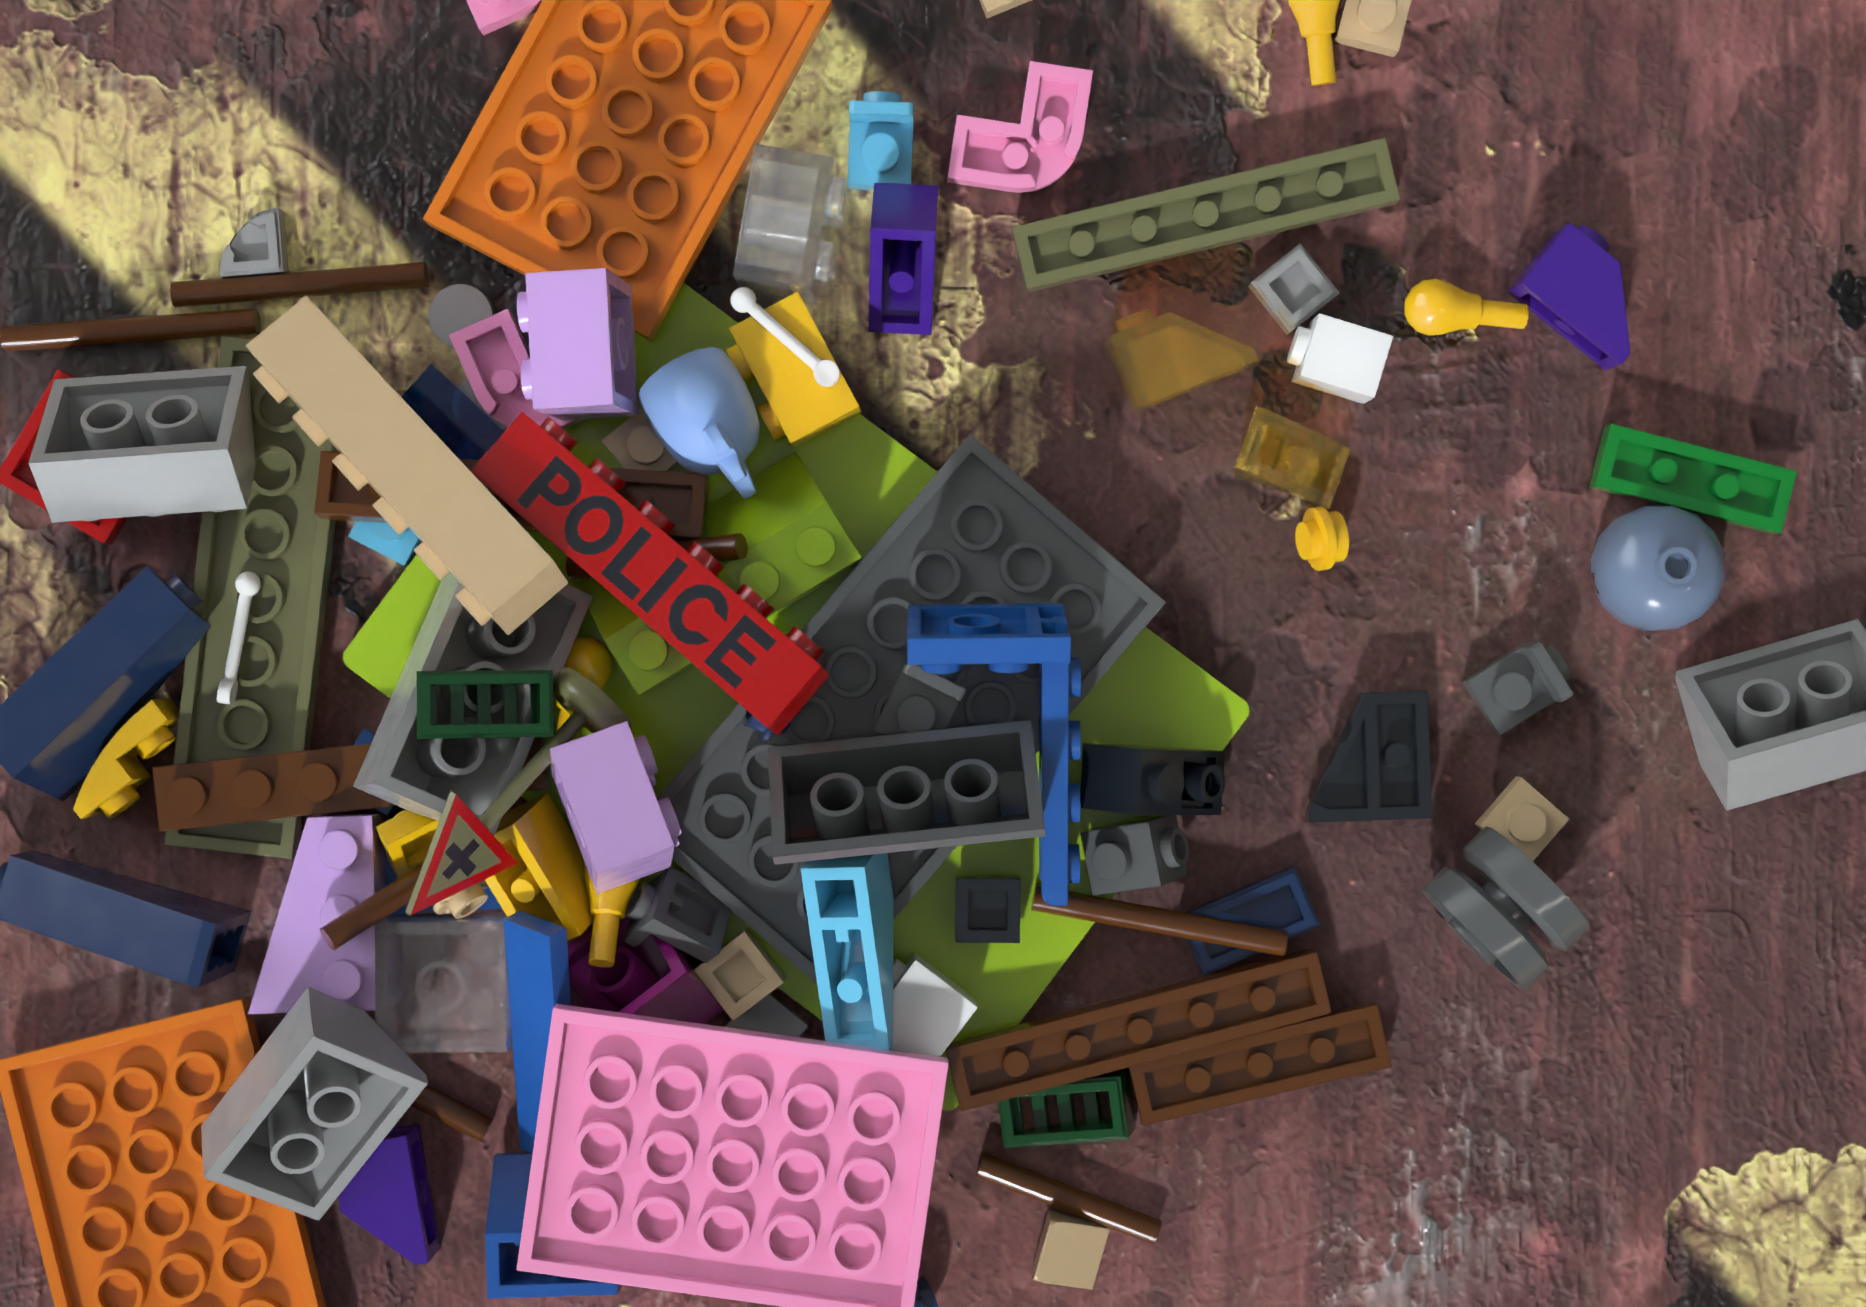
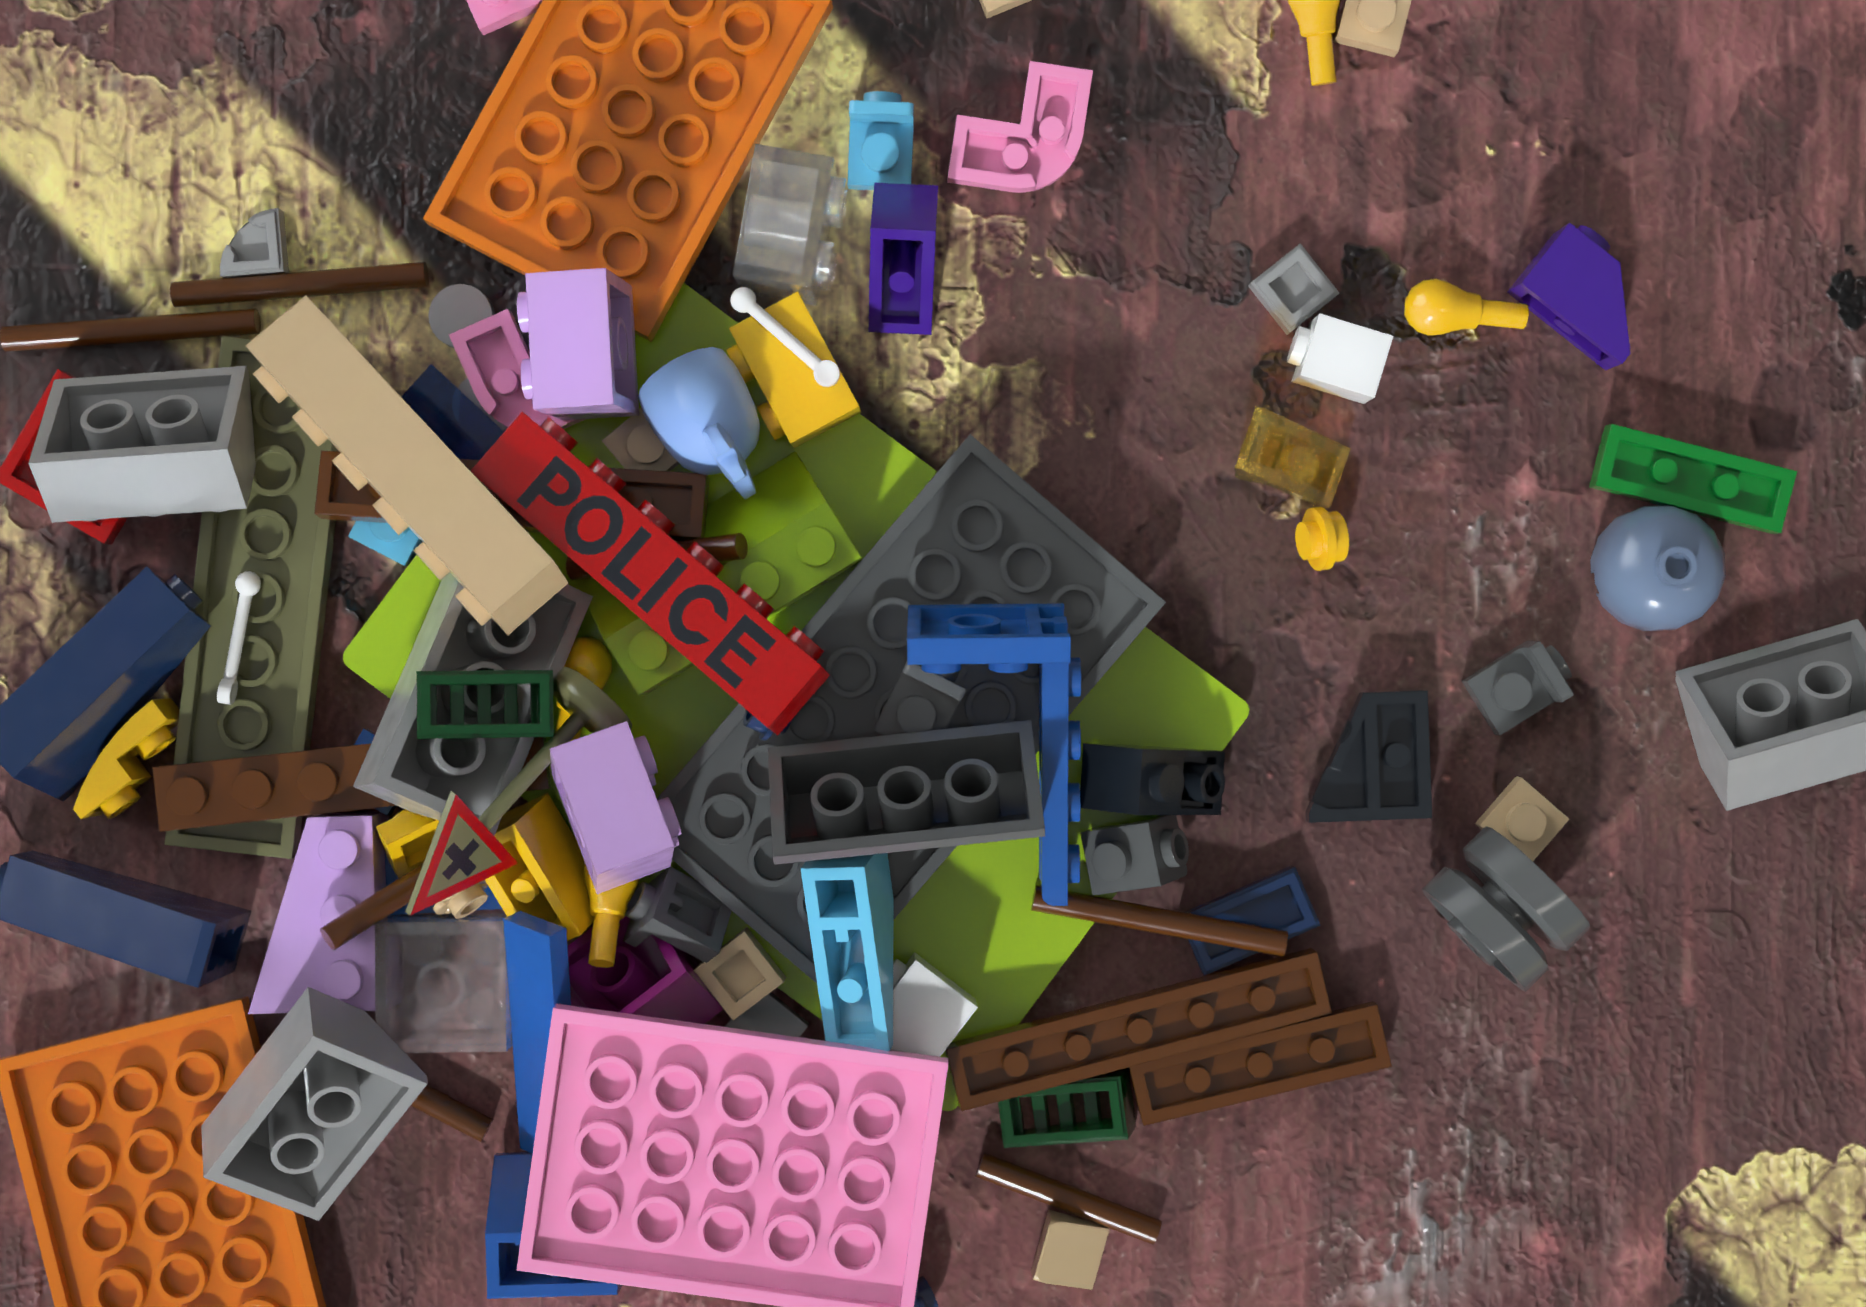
dark purple slope [338,1124,441,1265] -> none
black plate [955,876,1021,943] -> none
olive plate [1012,138,1400,293] -> none
clear yellow slope [1105,309,1258,414] -> none

